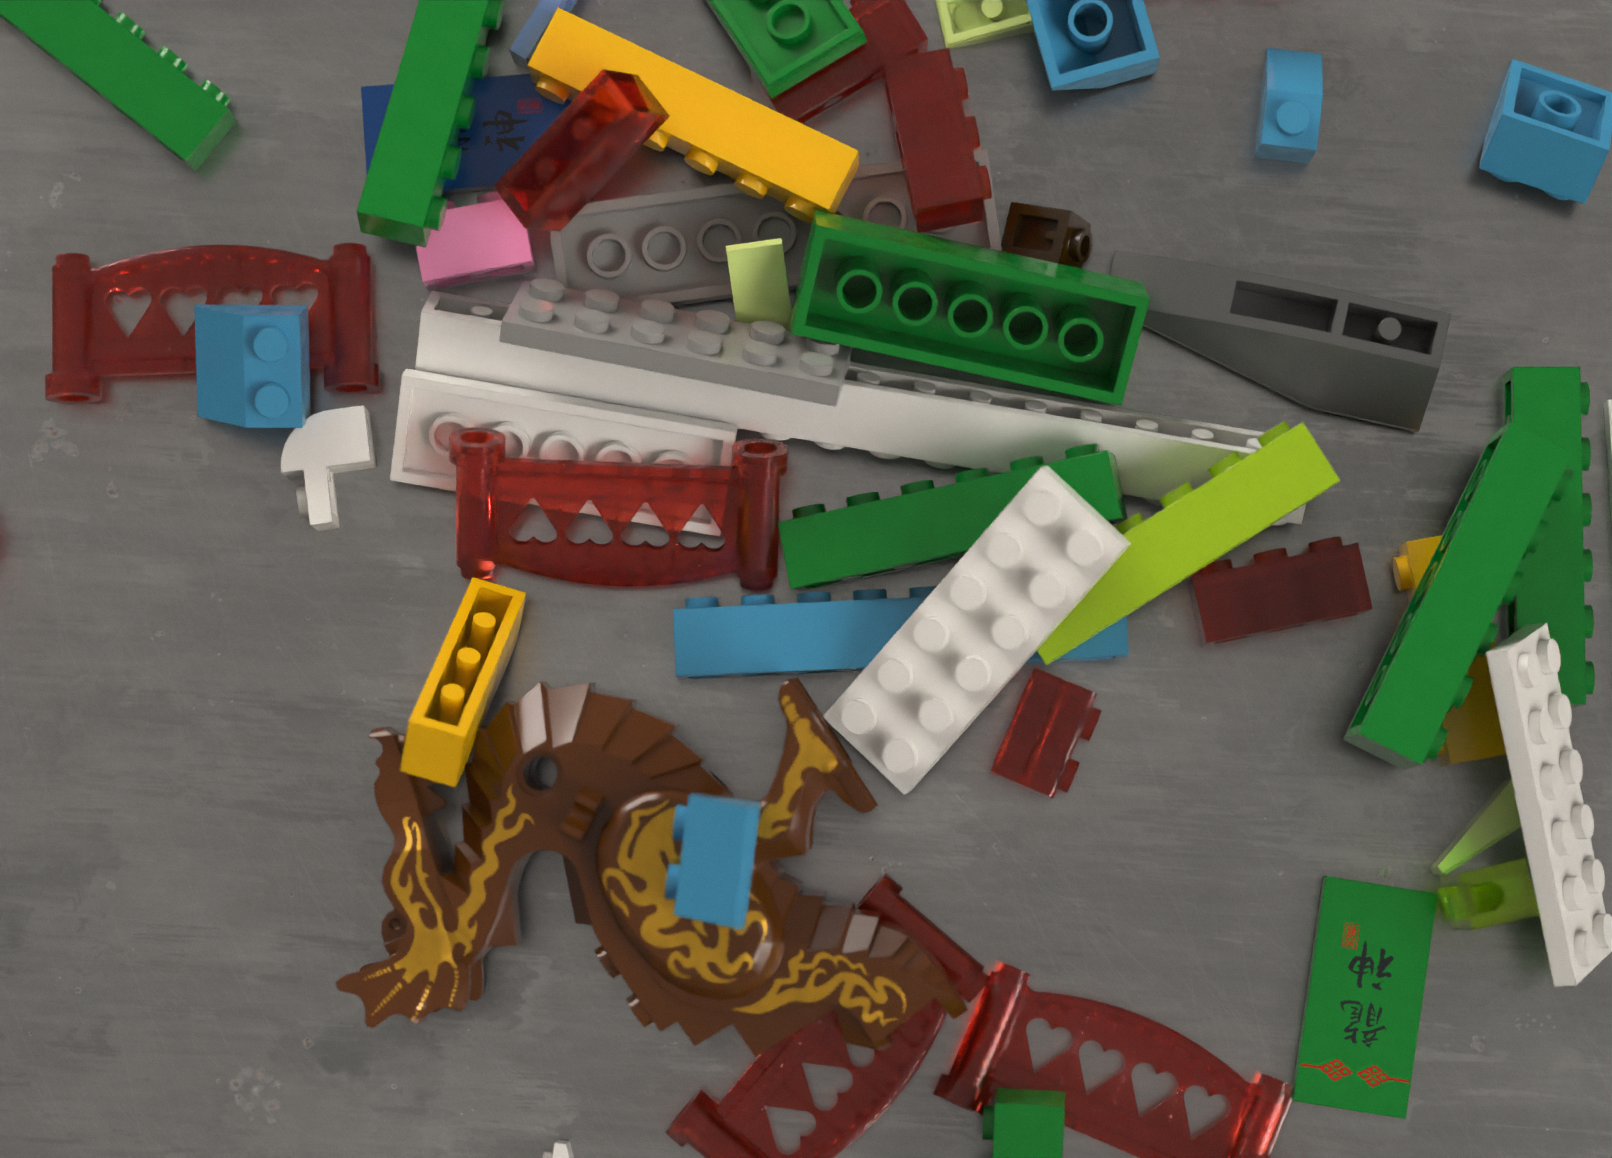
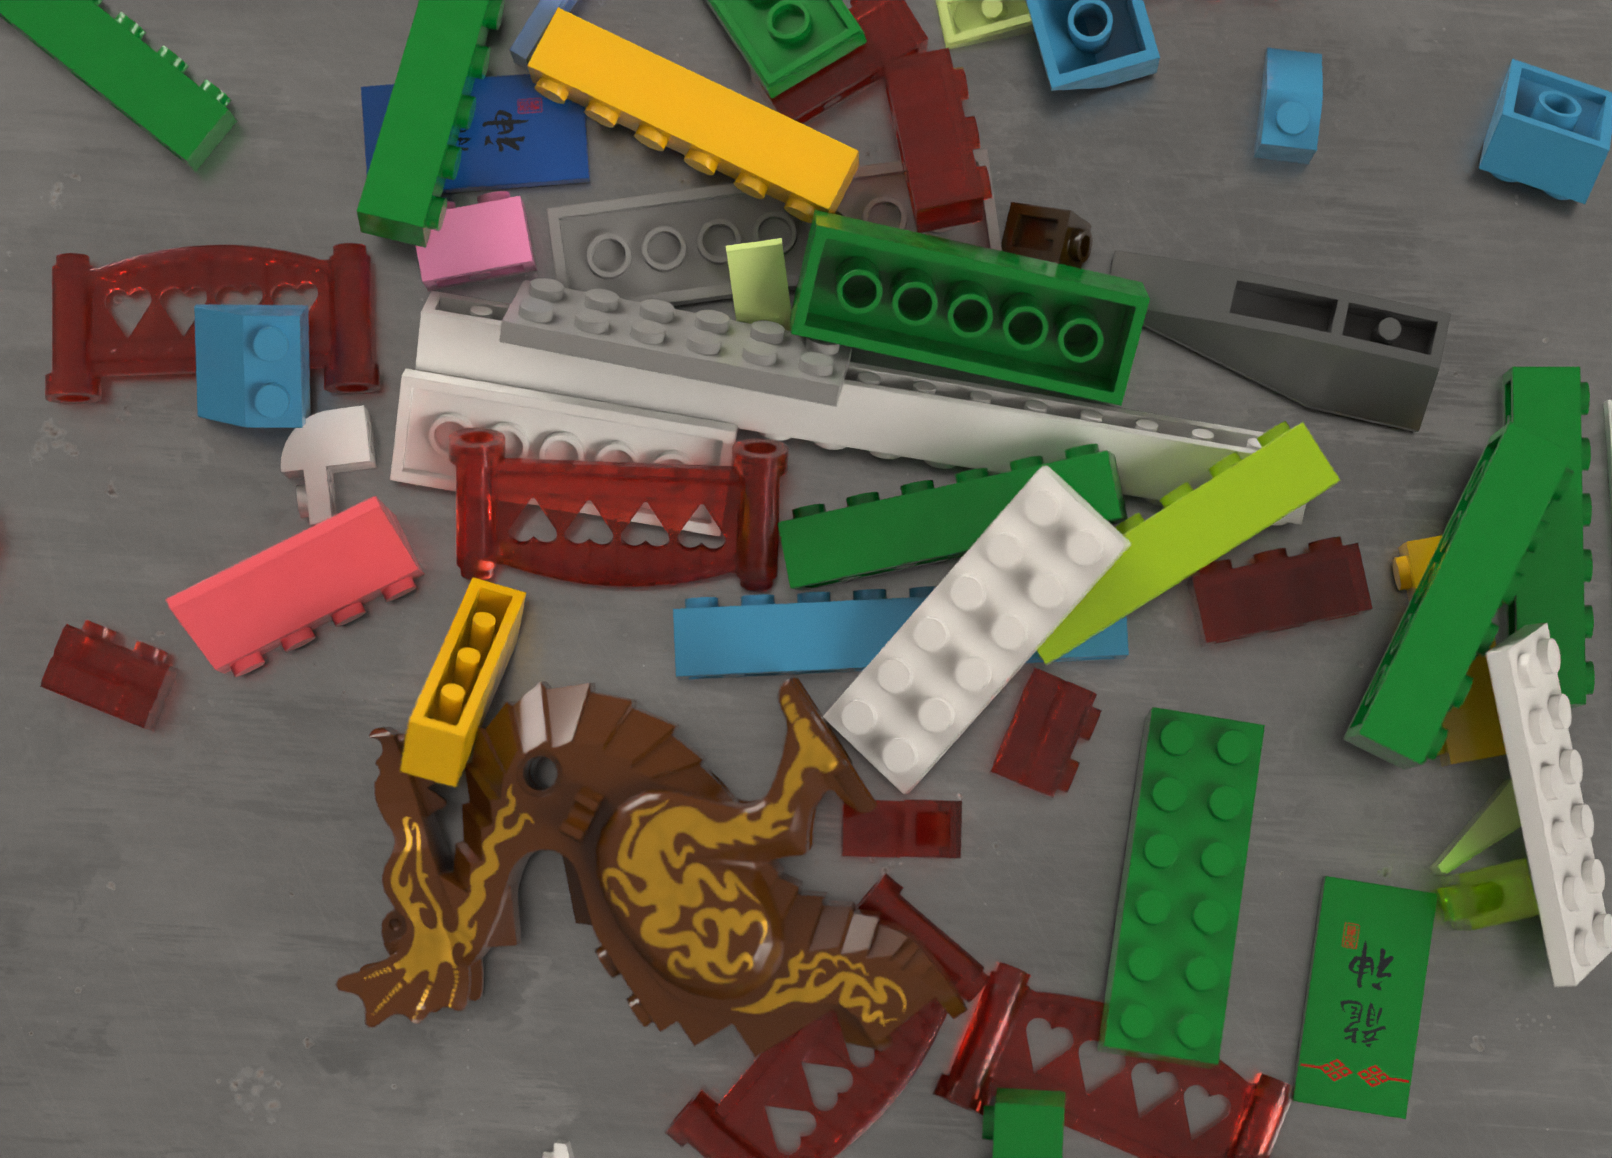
clear red brick [493,69,670,232] -> none
dark azure slope [664,793,761,929] -> none
none -> clear red brick [40,619,178,731]
none -> coral slope [166,496,425,677]
none -> clear red brick [841,799,962,859]
none -> green brick [1097,707,1265,1069]

